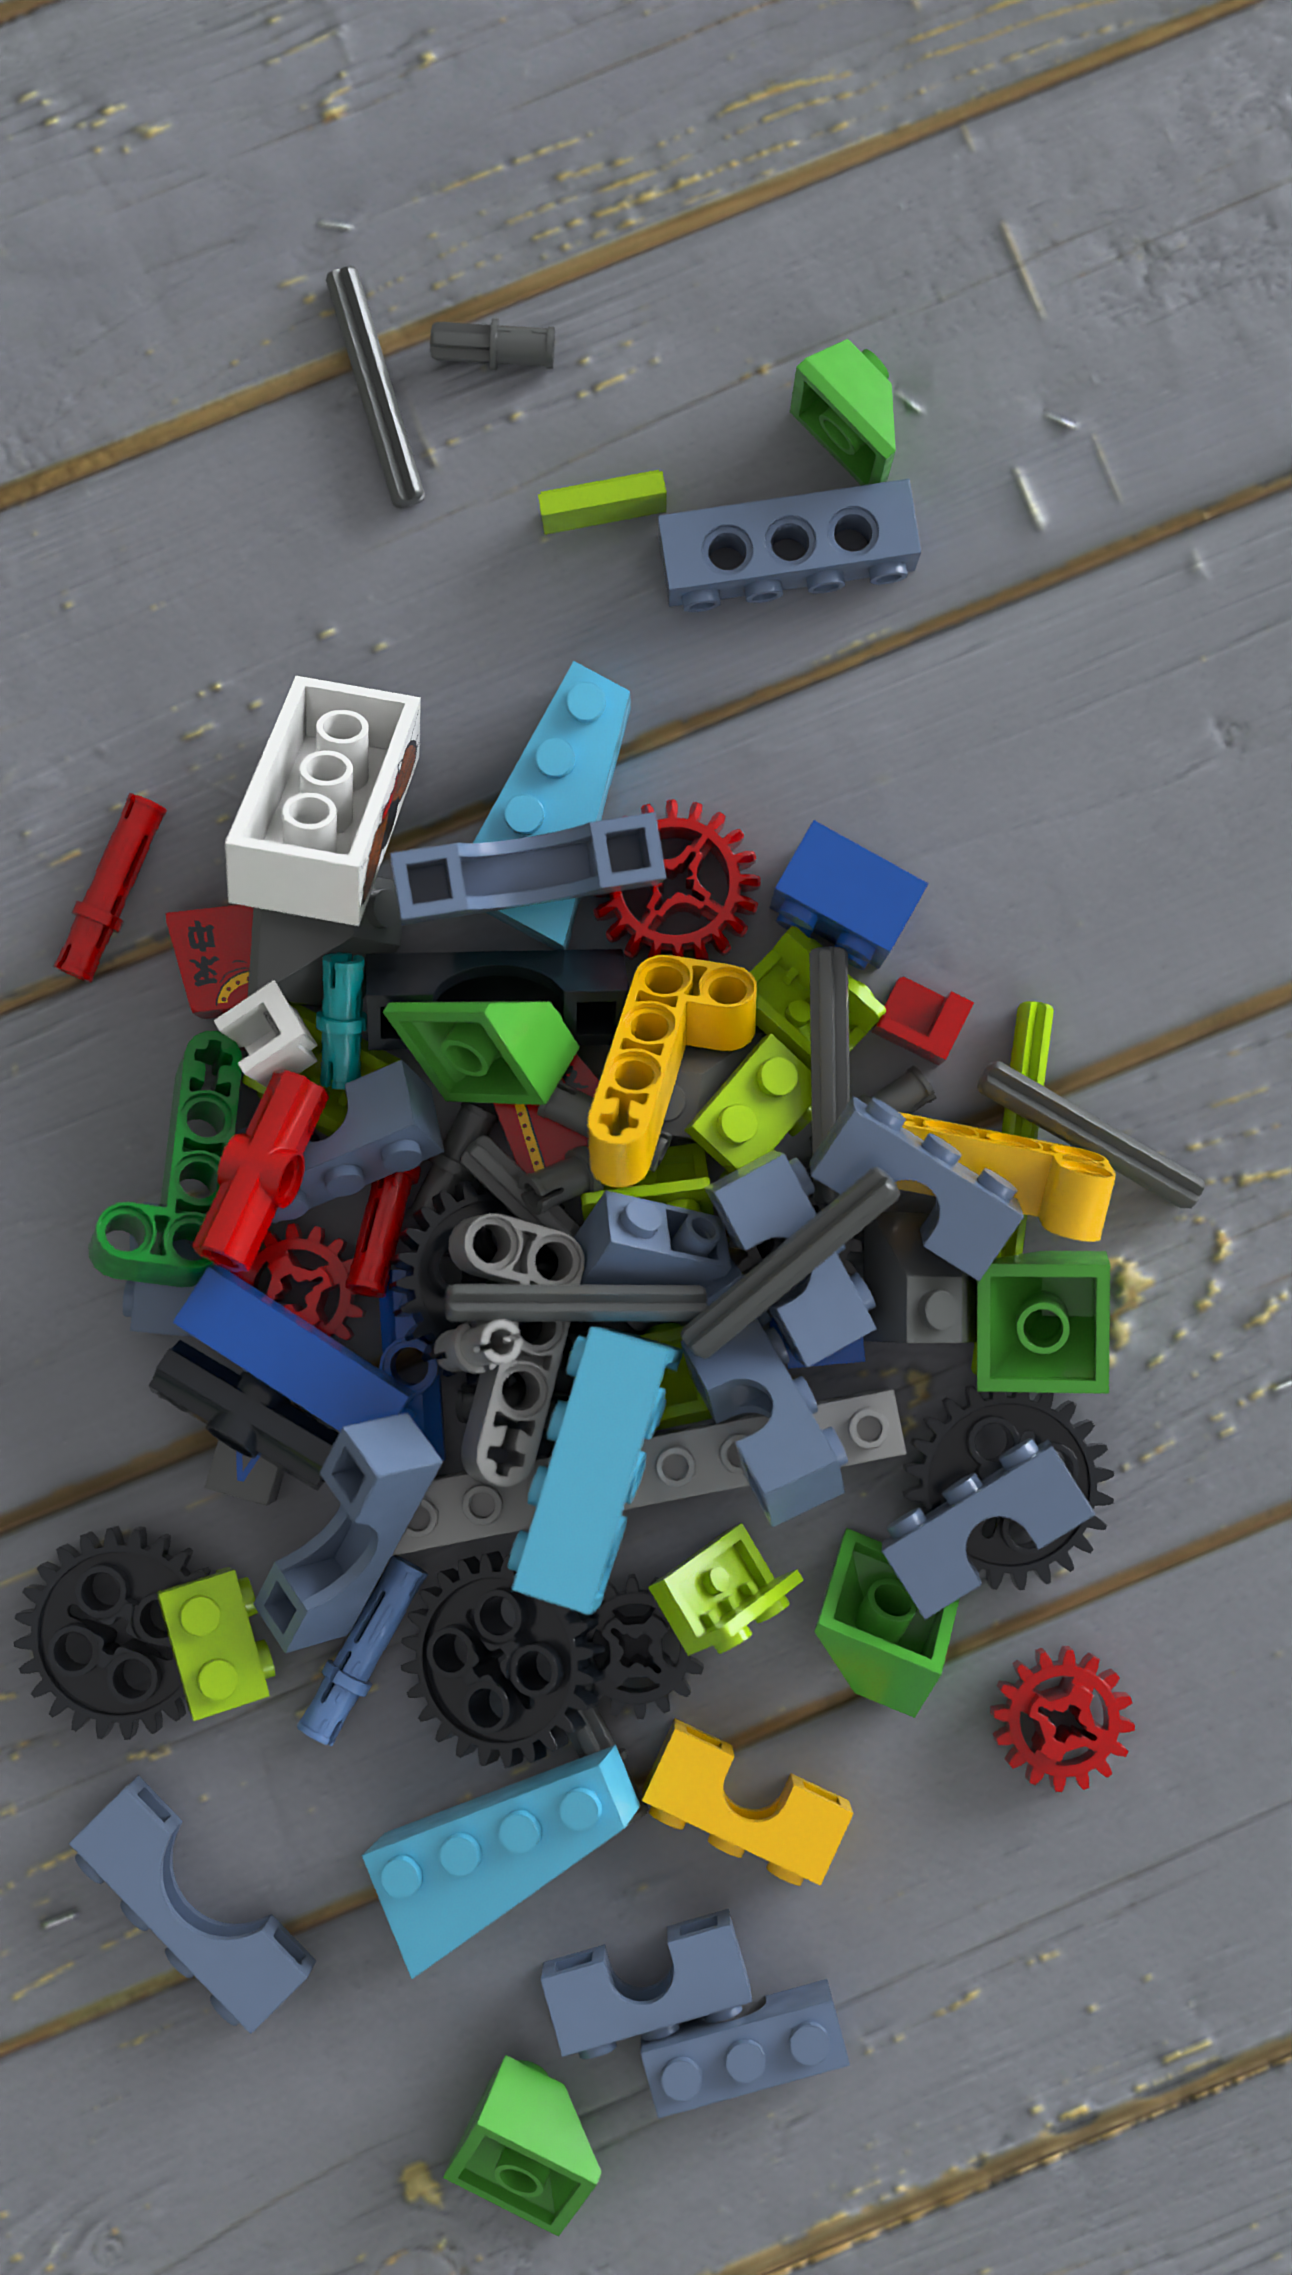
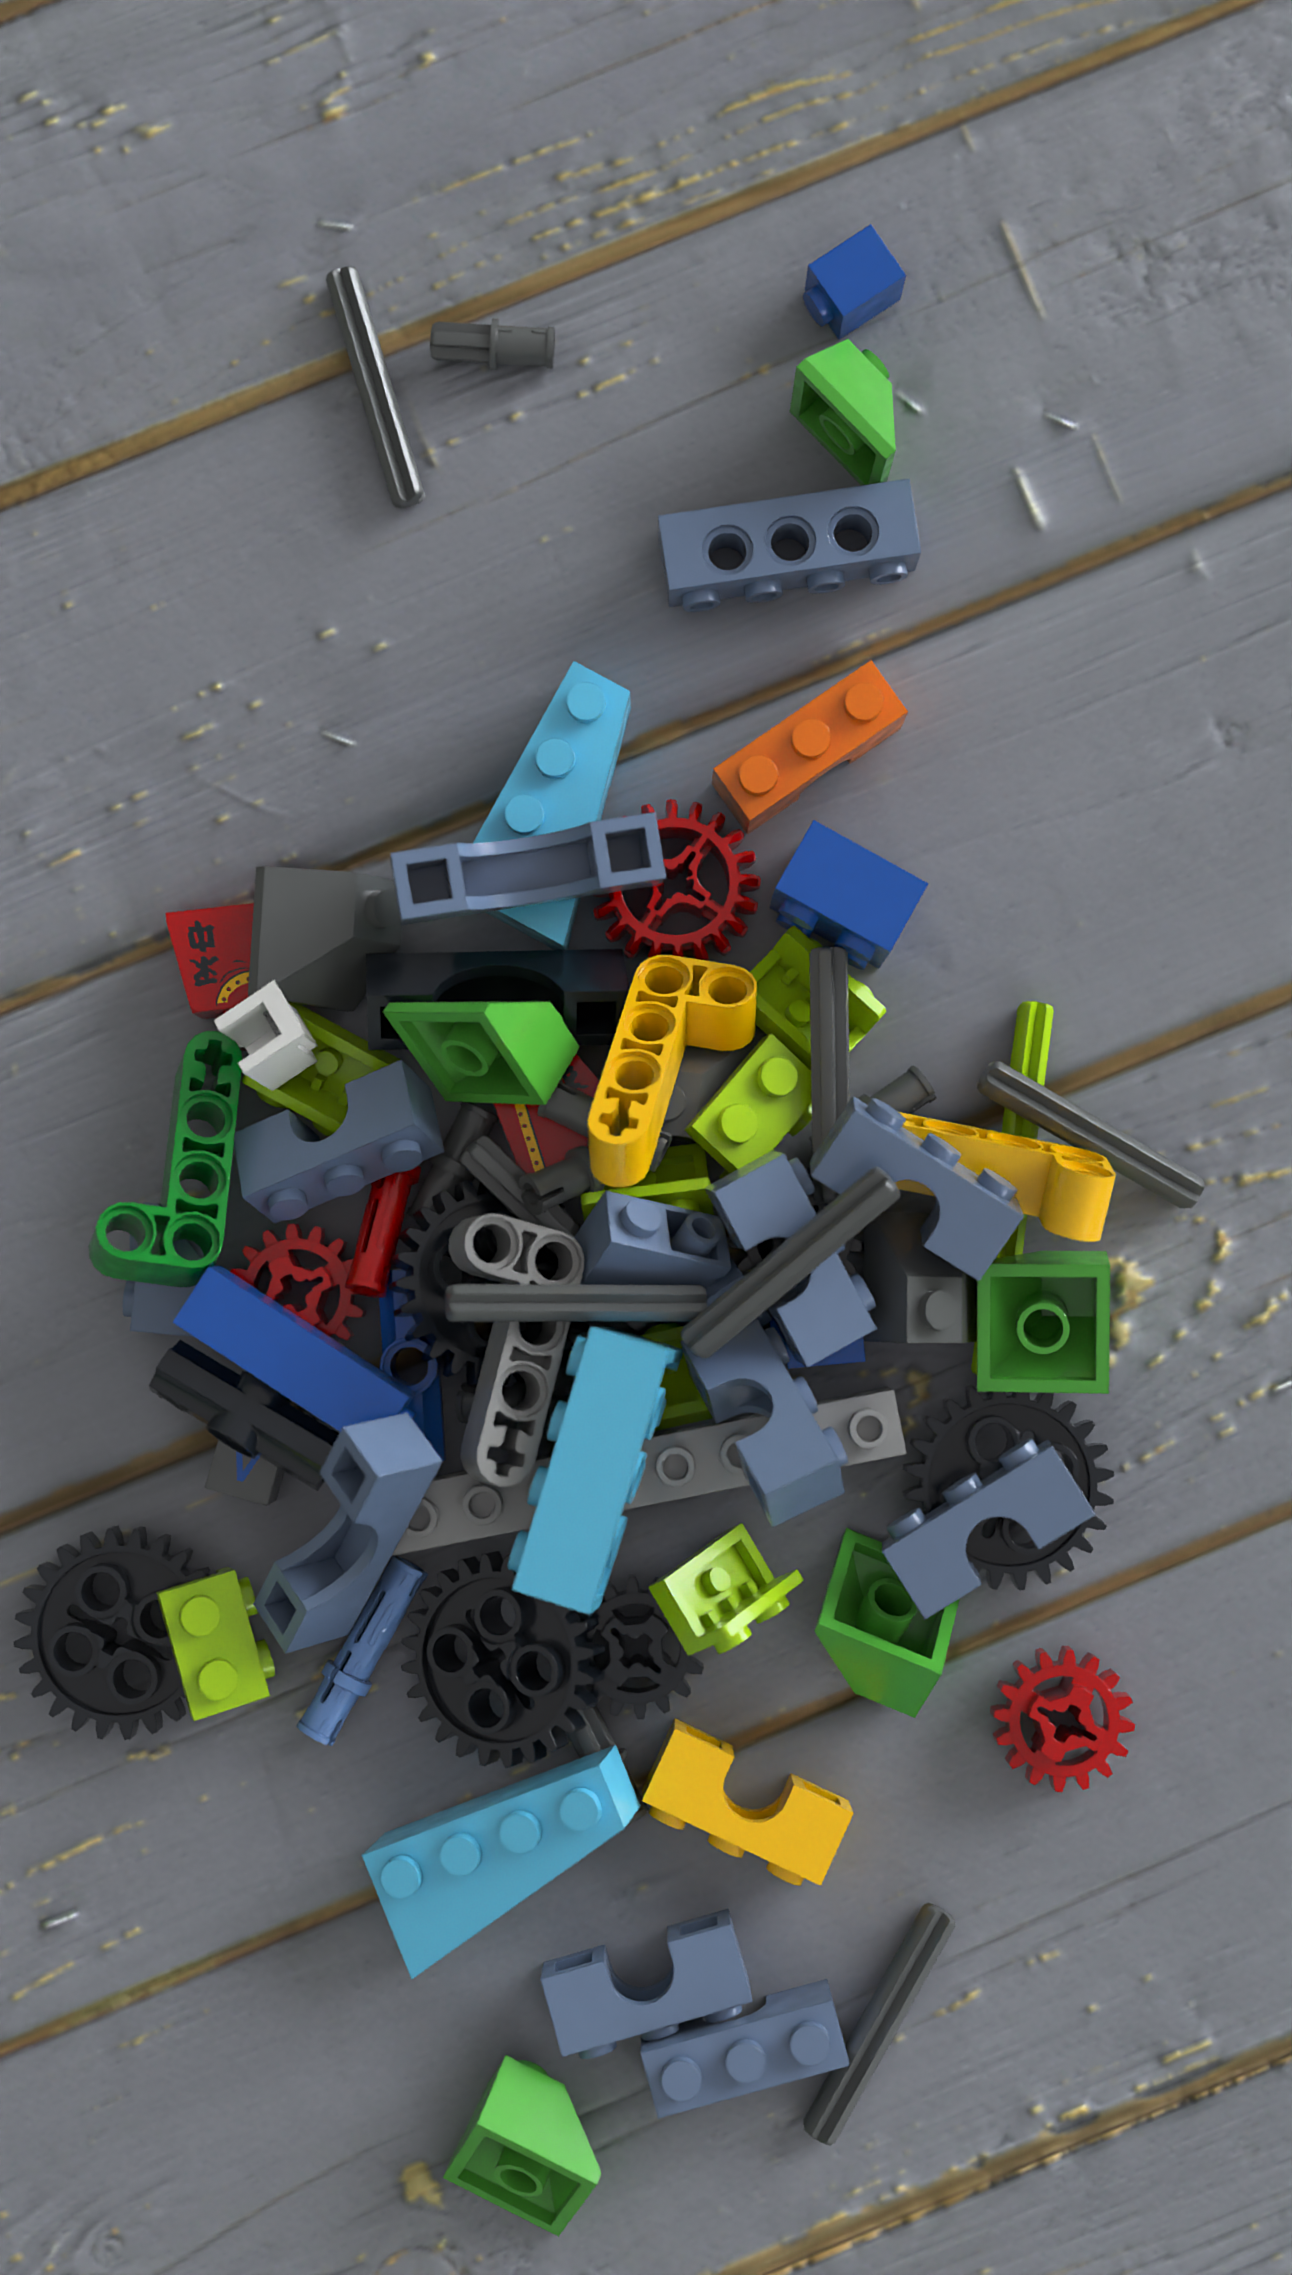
red pin [53,793,167,983] -> none
sand blue arch [68,1775,316,2034] -> none
red piece [192,1070,329,1272] -> none
white brick [225,676,421,926] -> none
teal pin [316,953,368,1089] -> none
light grey pin [434,1320,523,1374] -> none
lime tile [538,470,667,535] -> none
red panel [871,977,974,1066] -> none
none -> orange arch [712,660,908,835]
none -> blue brick [803,224,906,340]
none -> dark grey axle [803,1903,955,2145]

